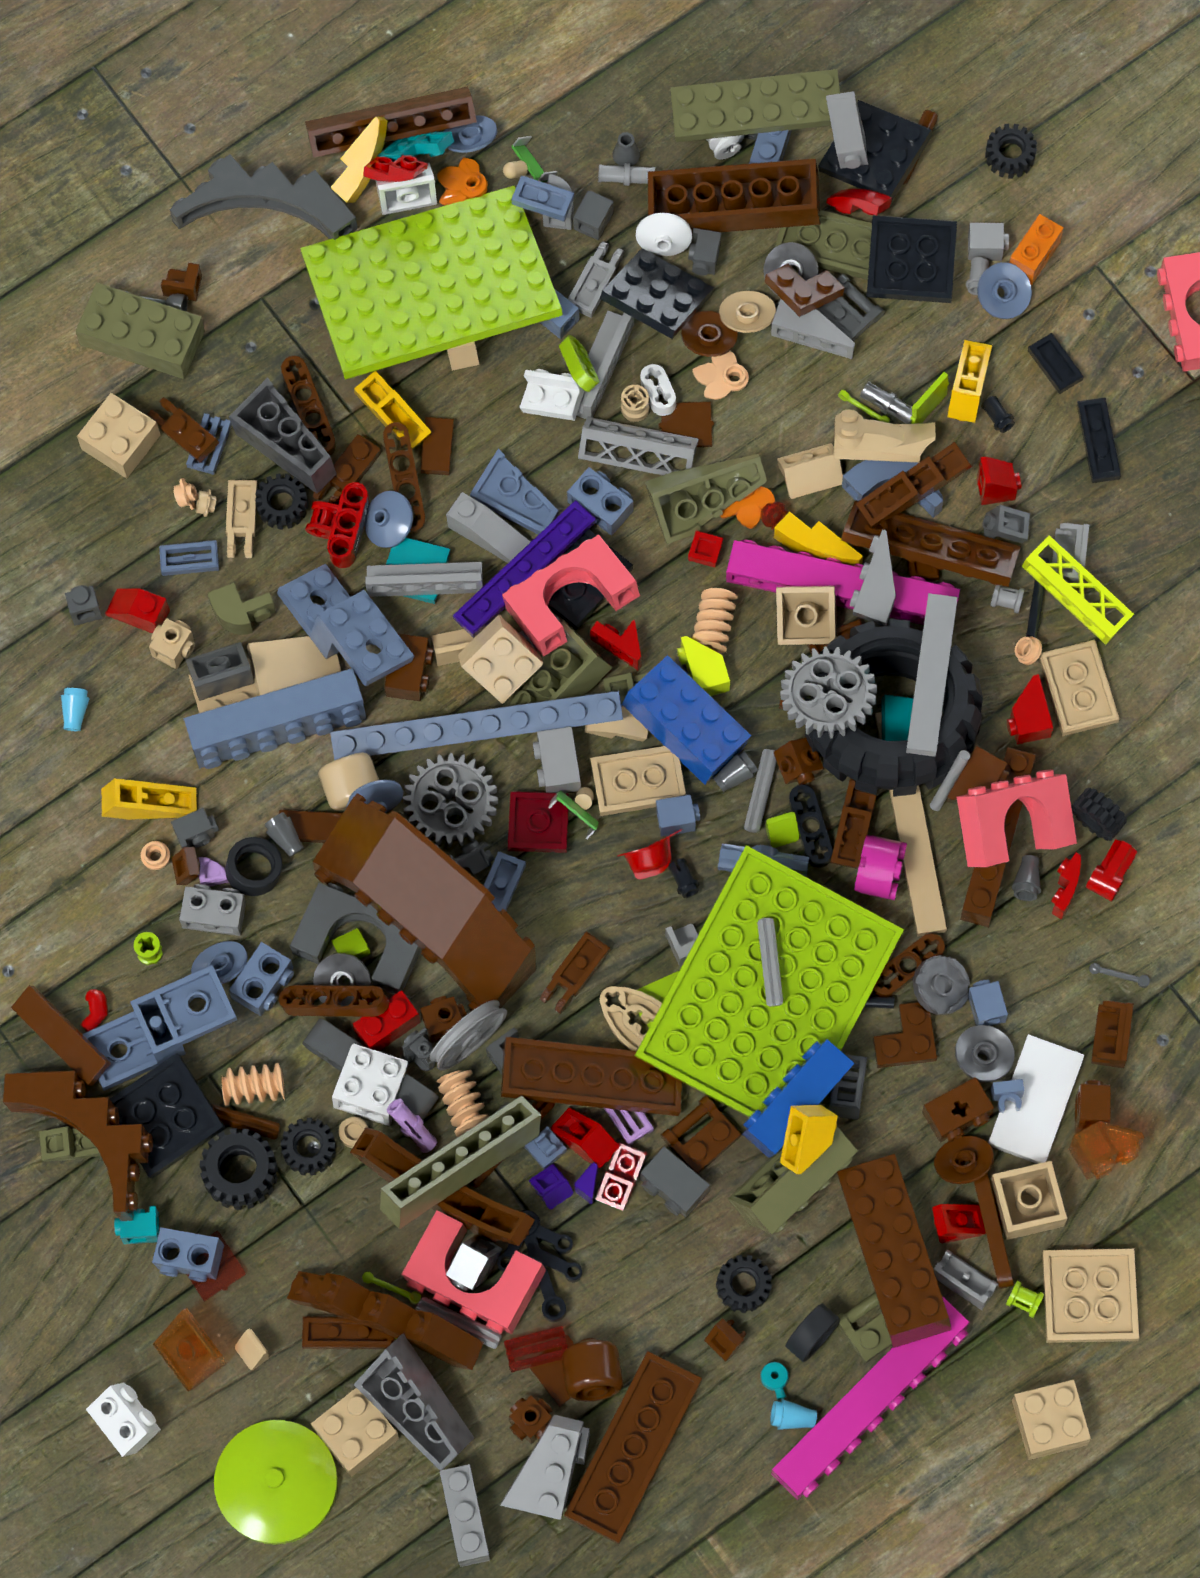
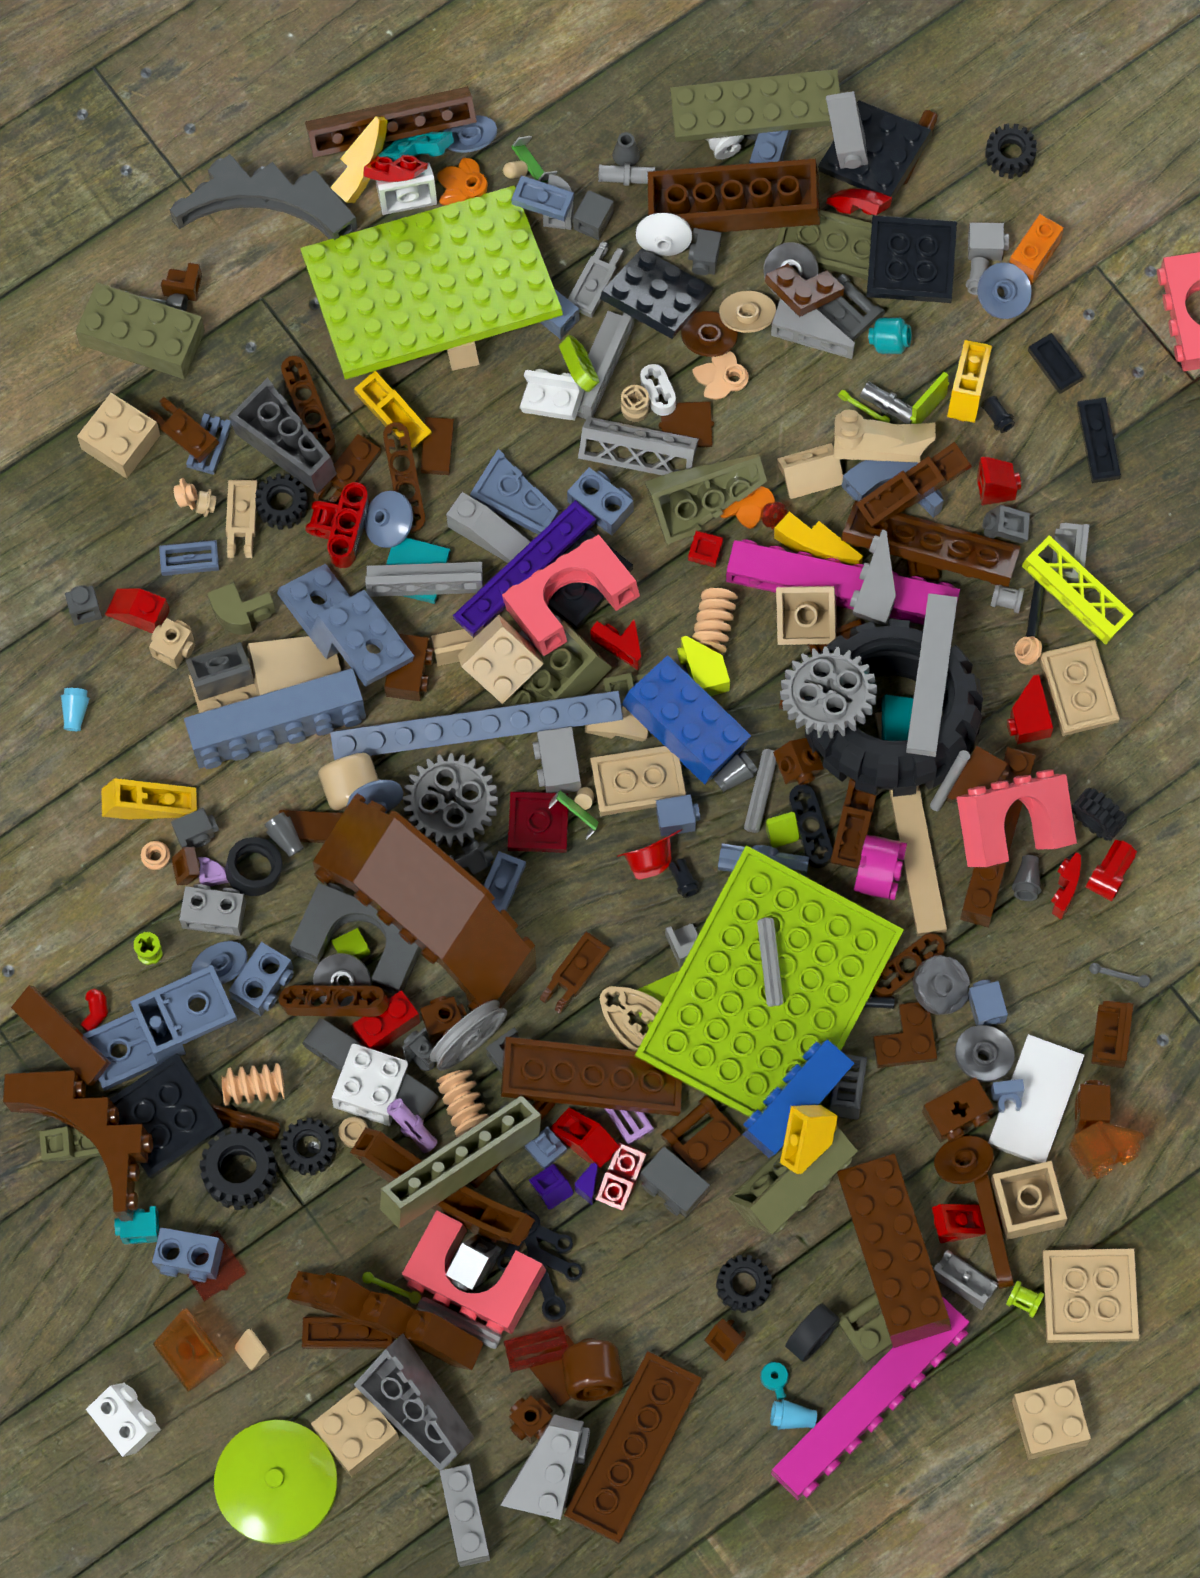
none -> teal head [868,317,912,354]

